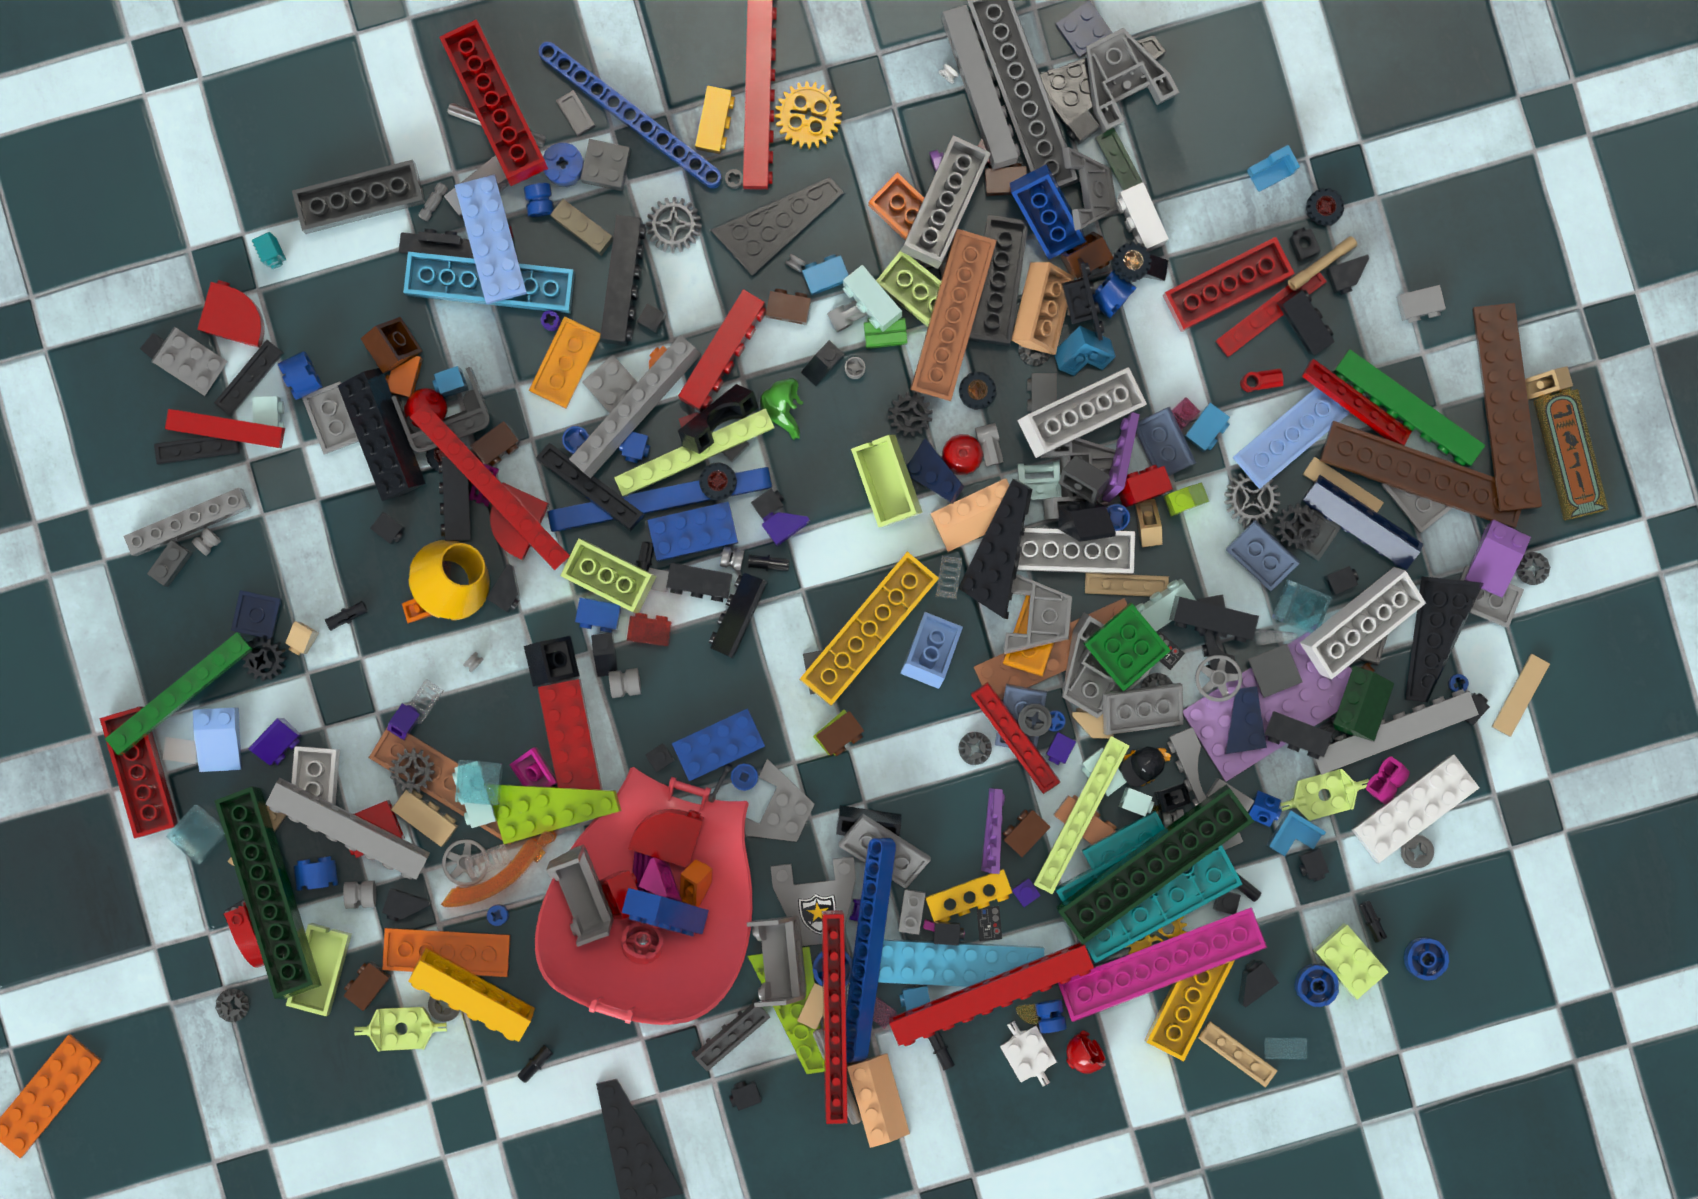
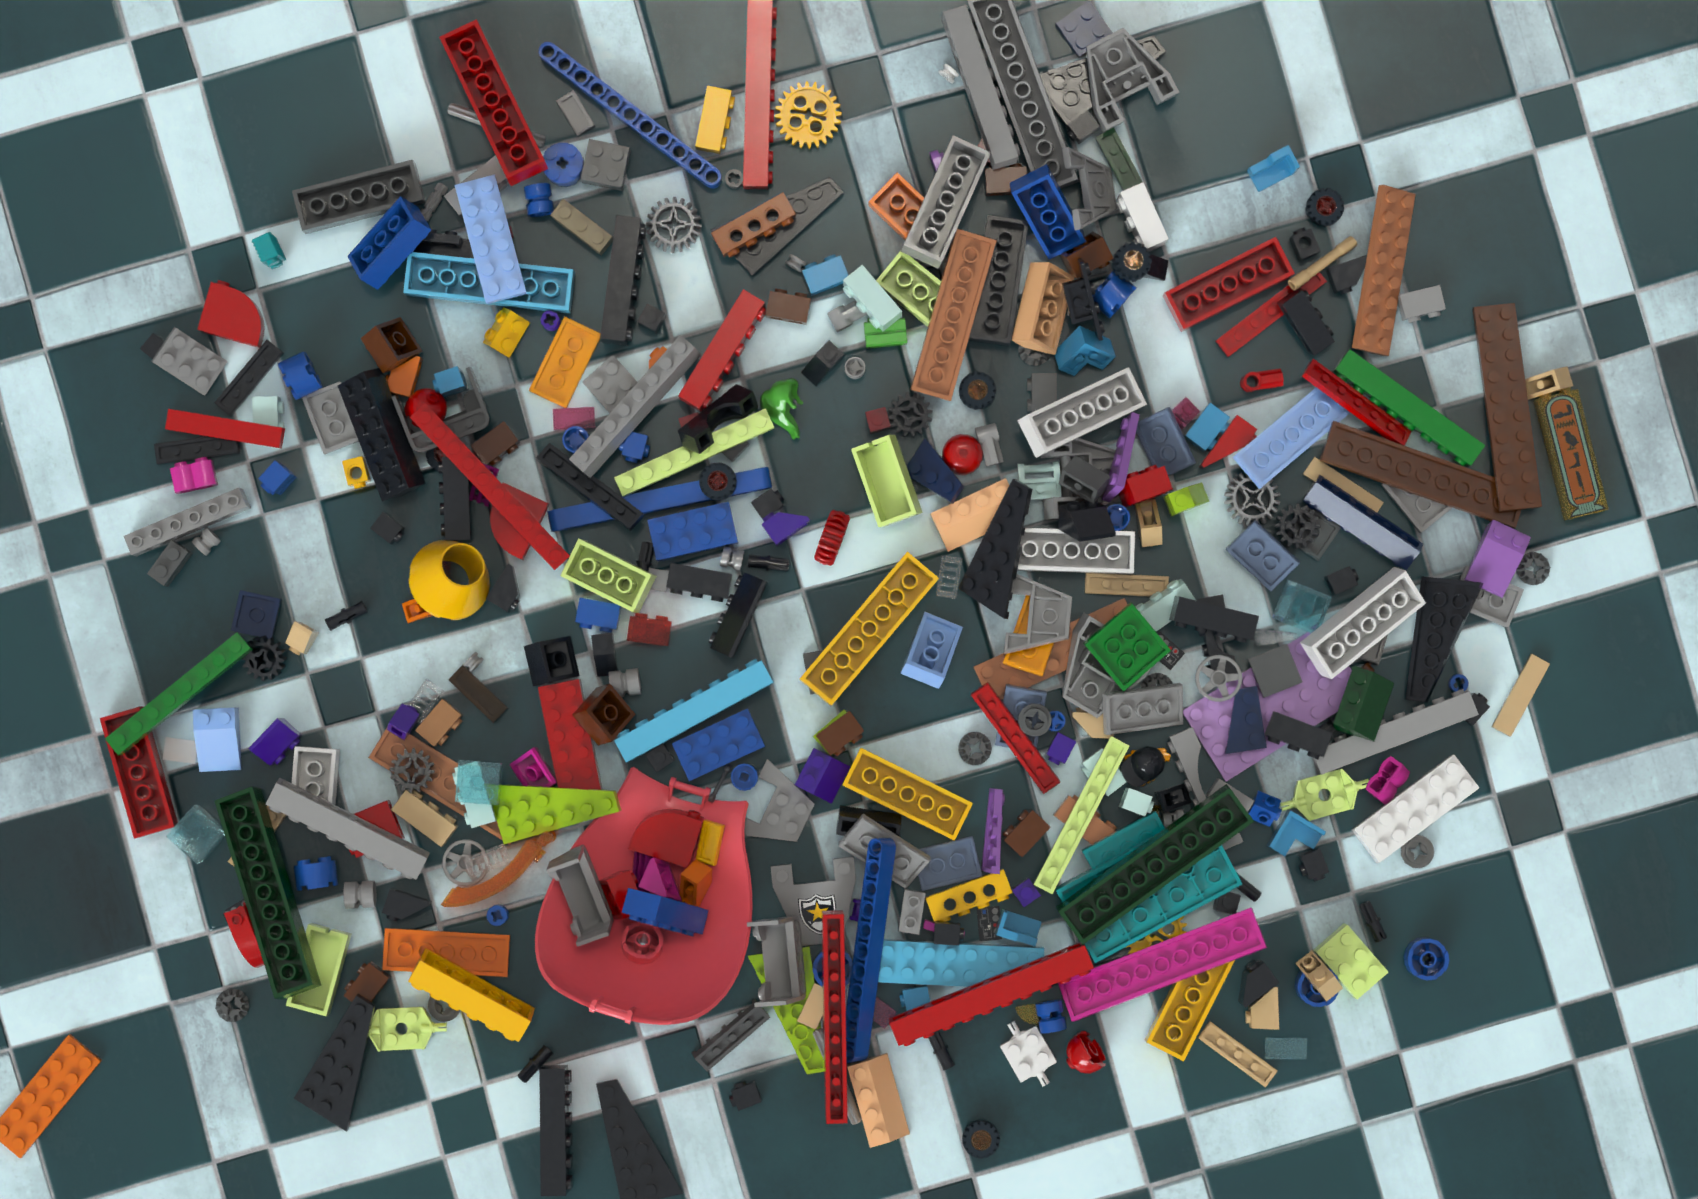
none -> dark pink brick [170,457,218,494]
none -> blue brick [258,460,297,495]
none -> black wing [294,994,376,1132]
none -> yellow brick [342,456,371,489]
none -> blue brick [347,196,431,290]
none -> medium nougat brick [415,699,463,747]
none -> dark brown plate [449,665,508,723]
none -> yellow bracket [483,308,530,358]
none -> black brick [539,1065,573,1196]
none -> clear pink tile [553,407,595,430]
none -> reddish brown brick [572,683,636,746]
none -> medium azure brick [614,659,774,763]
none -> yellow tile [696,819,725,866]
none -> brick [711,192,796,258]
none -> dark purple slope [795,748,850,804]
none -> red gear [814,510,850,566]
none -> yellow brick [842,747,973,841]
none -> dark red brick [865,407,891,434]
none -> sand blue tile [918,836,982,891]
none -> black wheel [962,1120,1000,1159]
none -> dark azure panel [995,909,1041,946]
none -> red slope [1199,415,1258,469]
none -> tan slope [1245,986,1279,1030]
none -> tan slope [1296,950,1343,1001]
none -> nougat plate [1352,185,1416,356]

